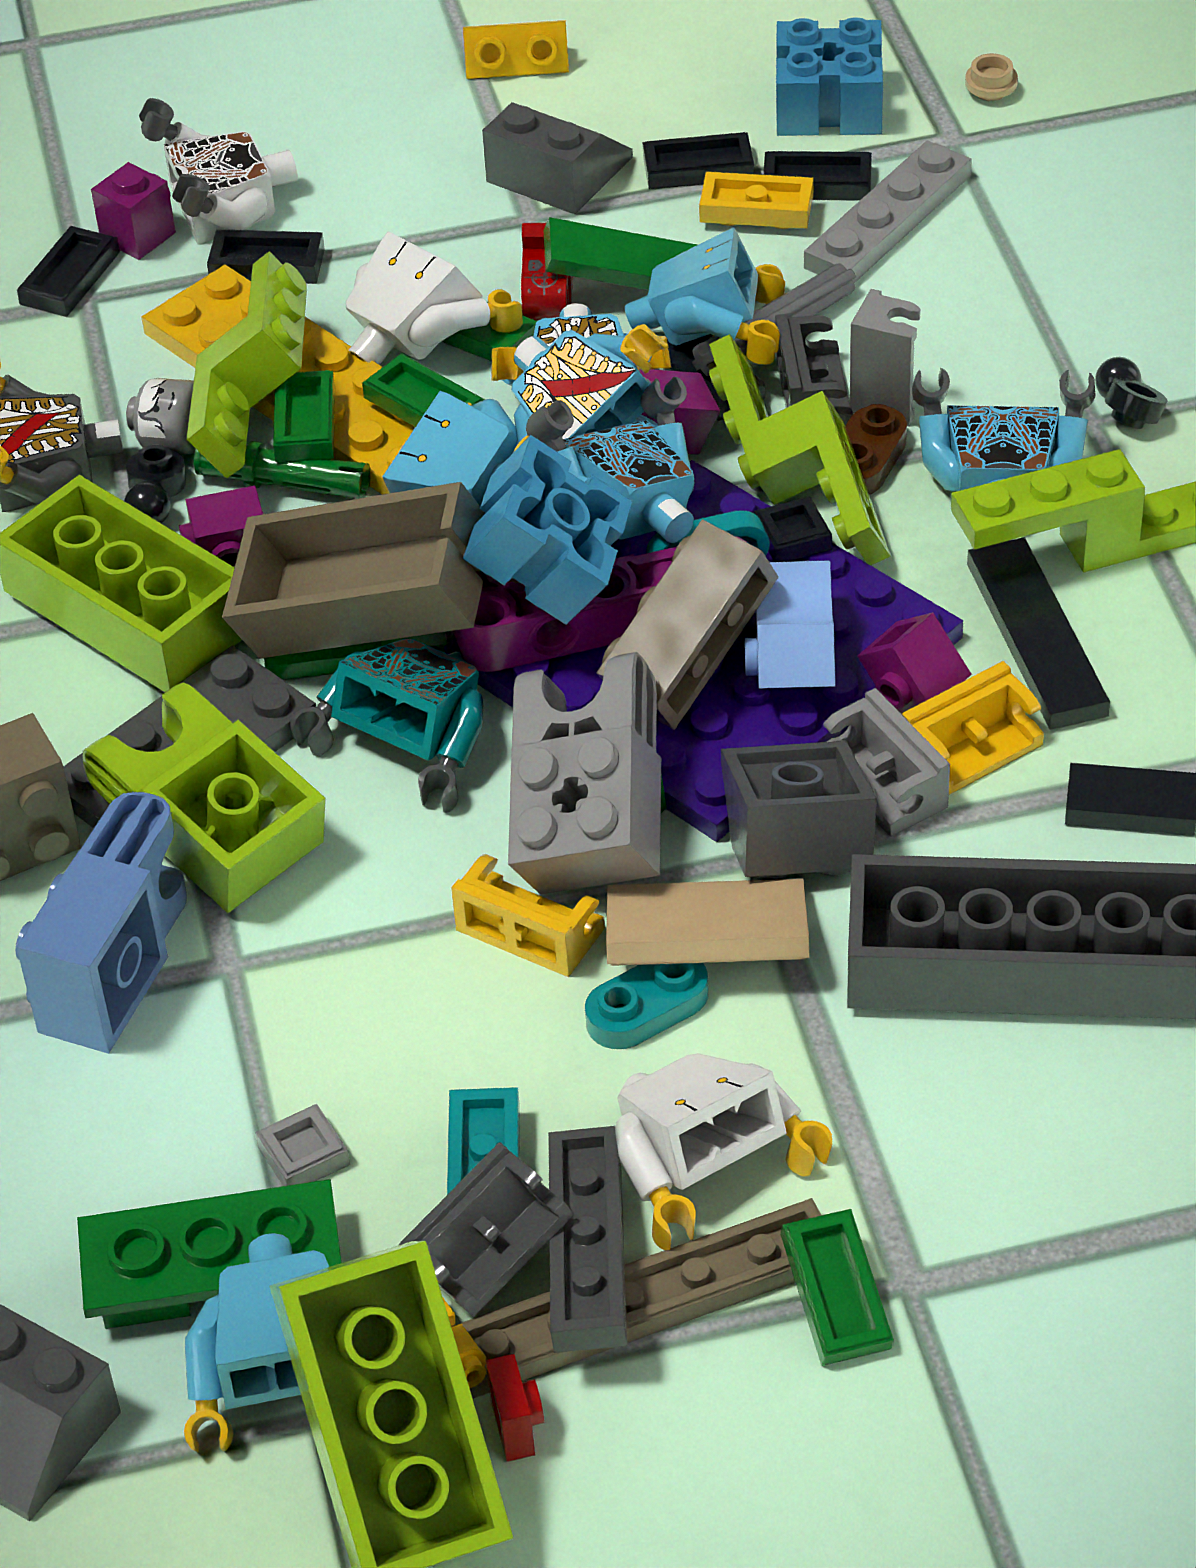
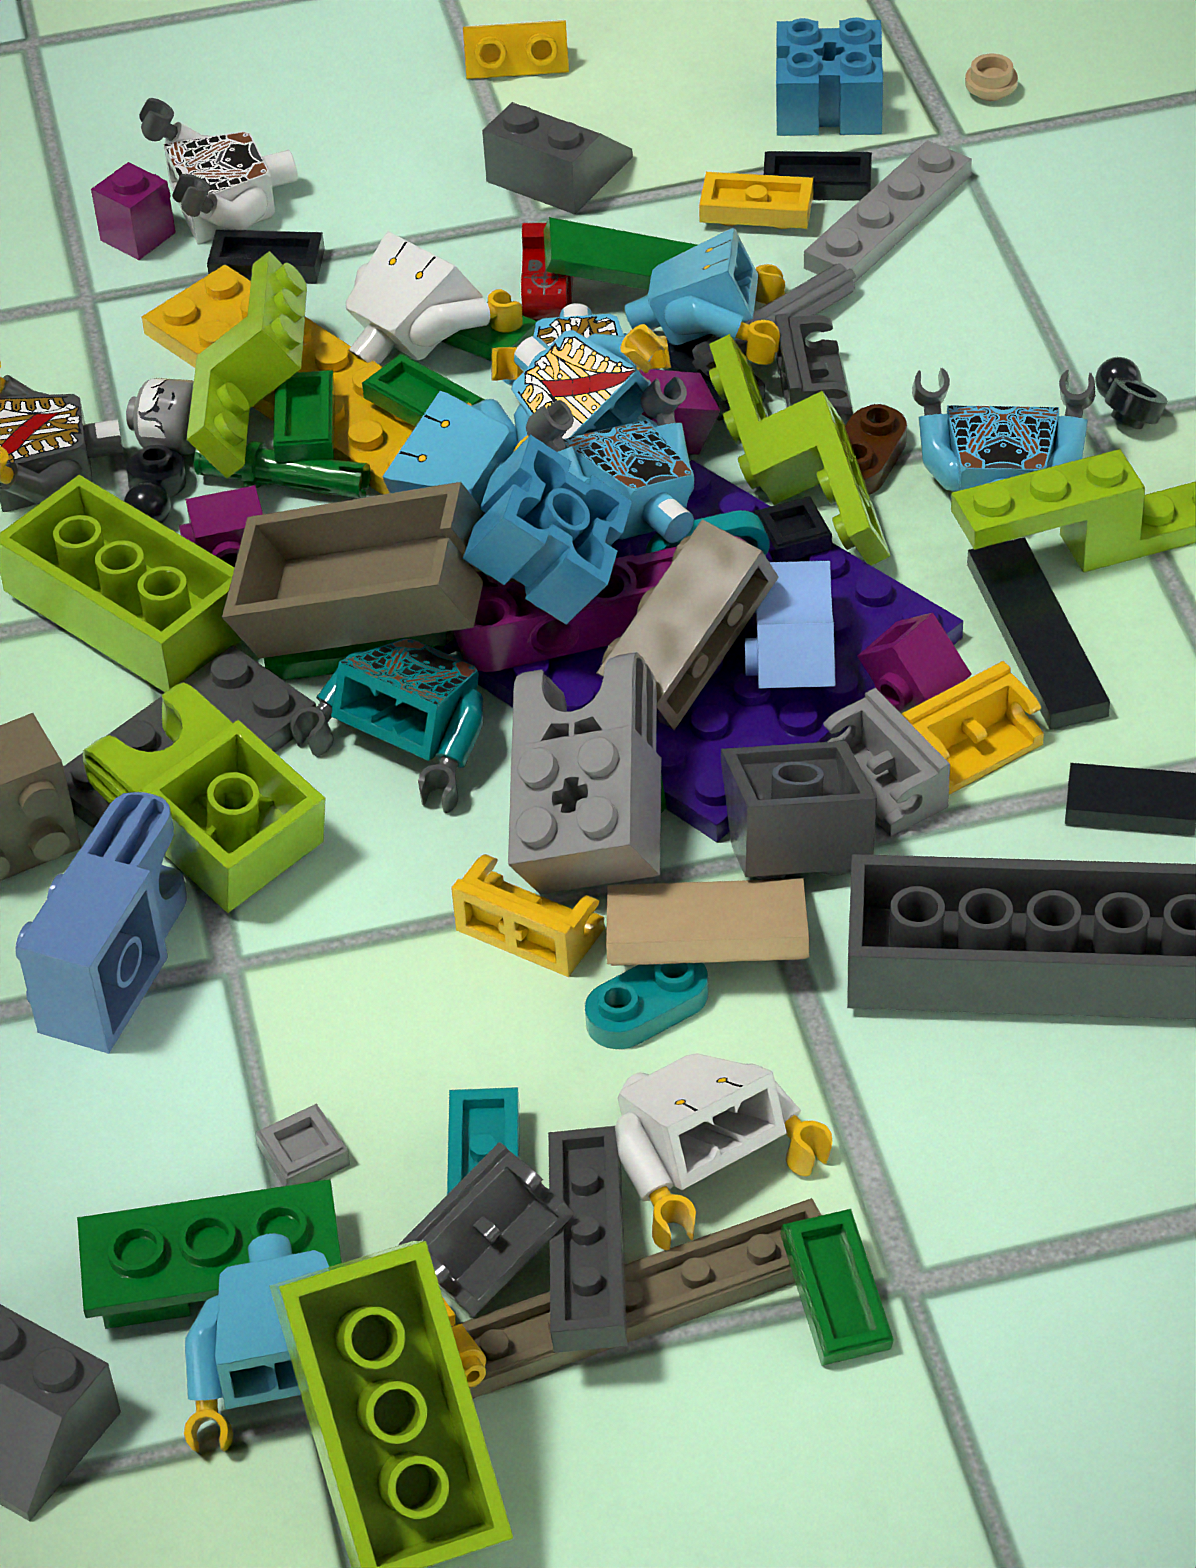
black tile [17,226,120,317] -> none
red plate [486,1354,544,1462] -> none
black tile [642,132,754,189] -> none
light grey hinge [850,289,921,427] -> none

